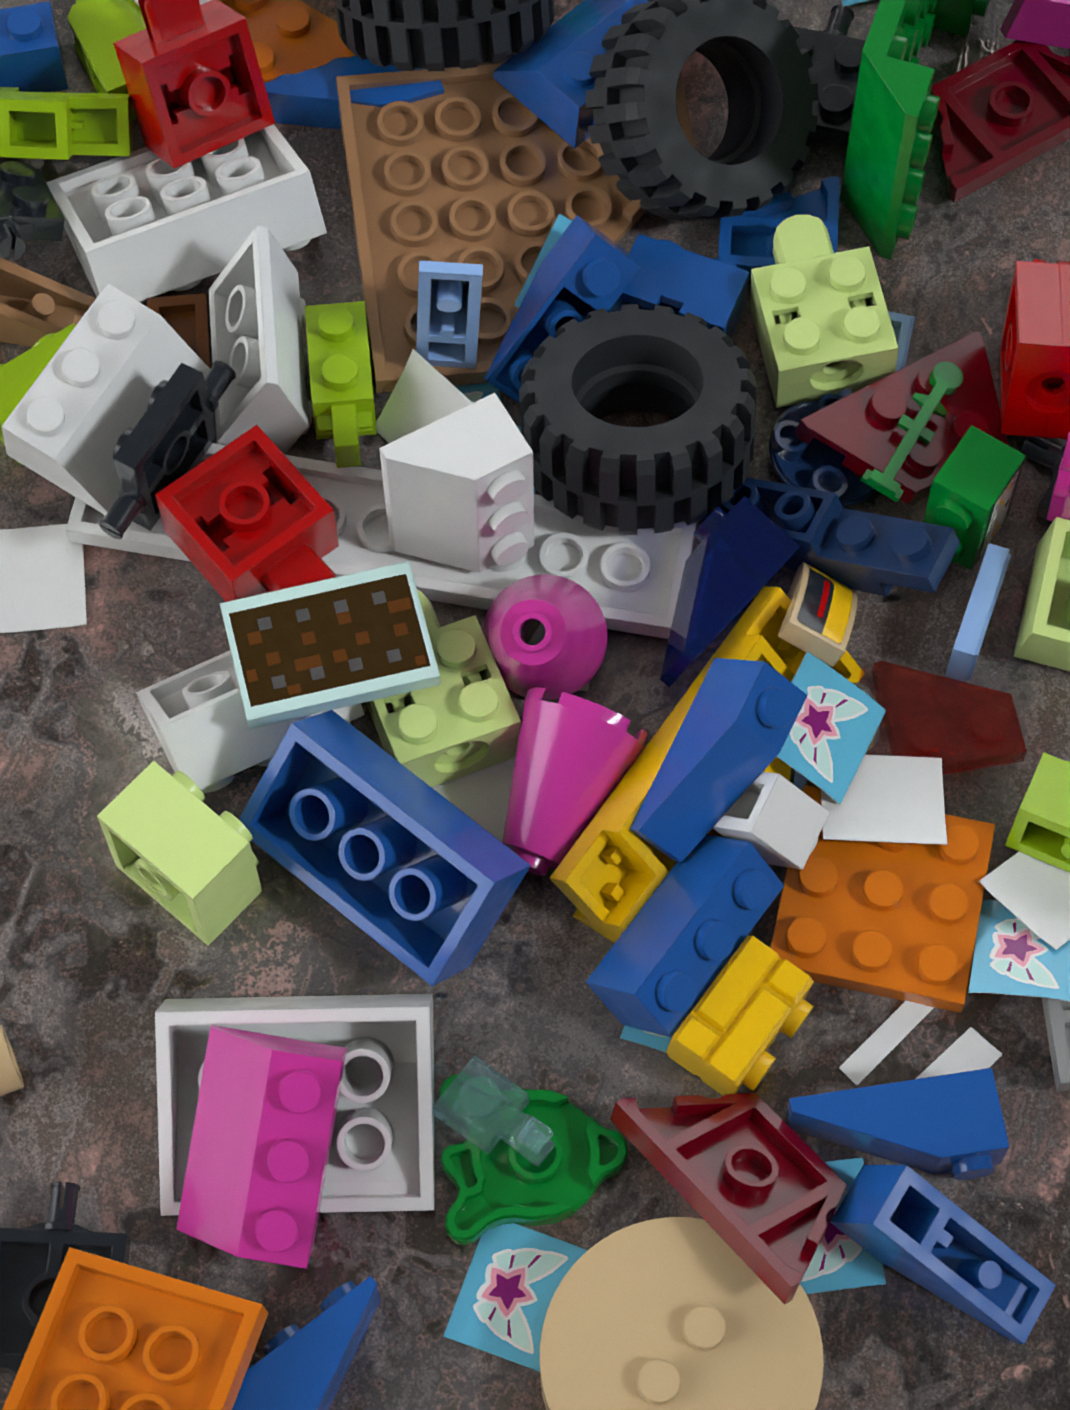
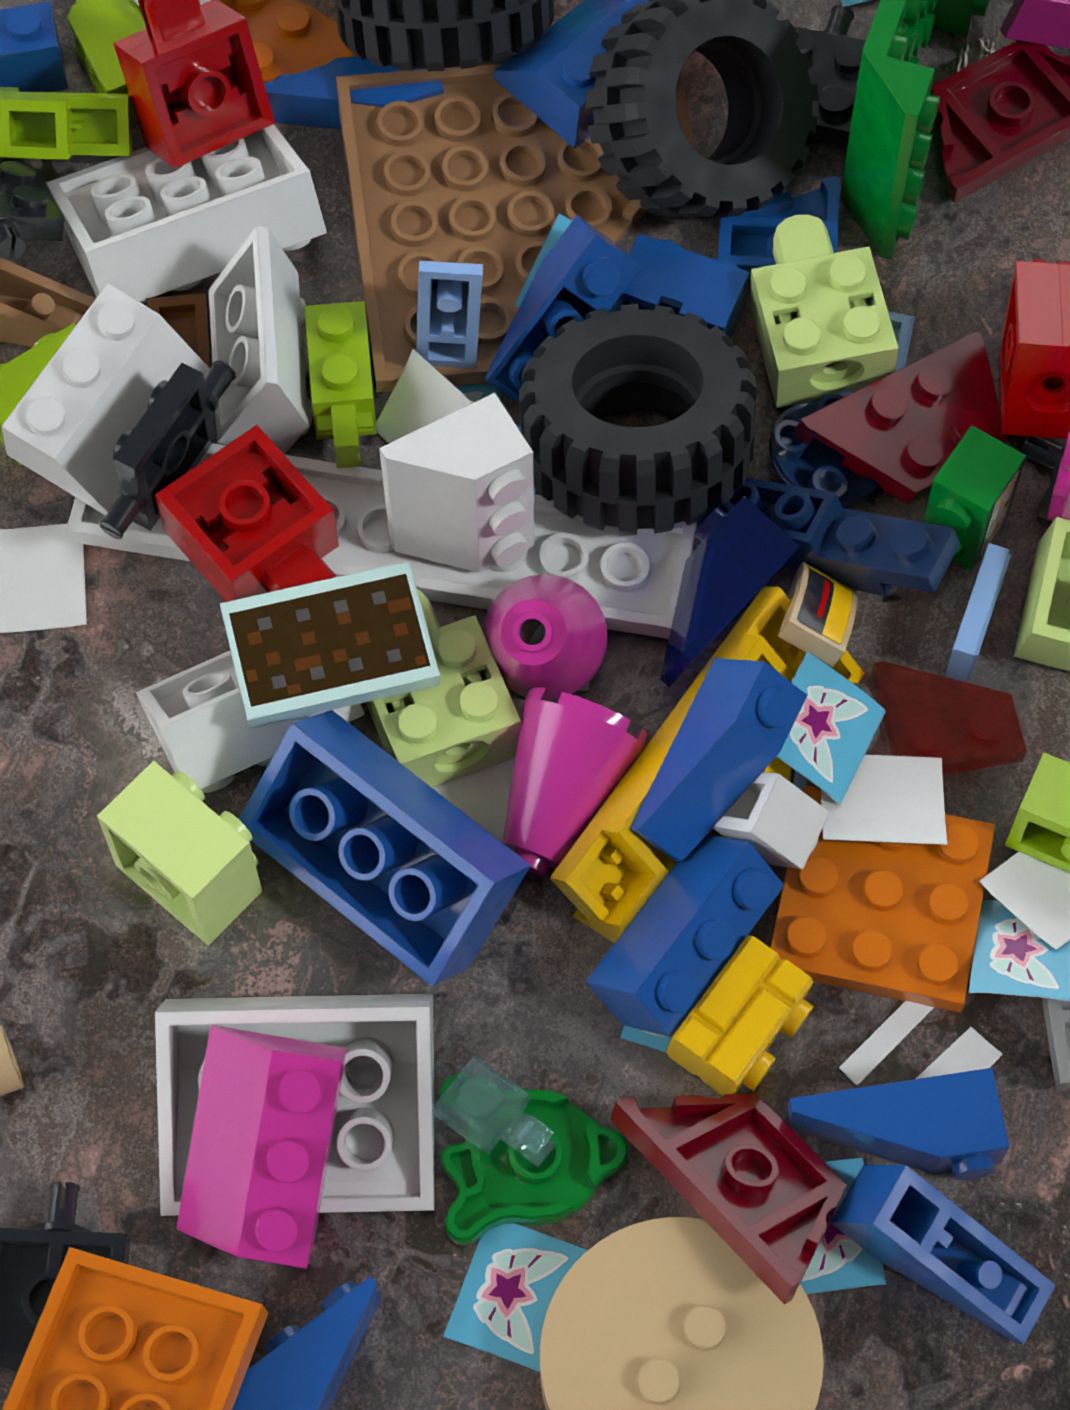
green piece [860,361,963,502] -> none

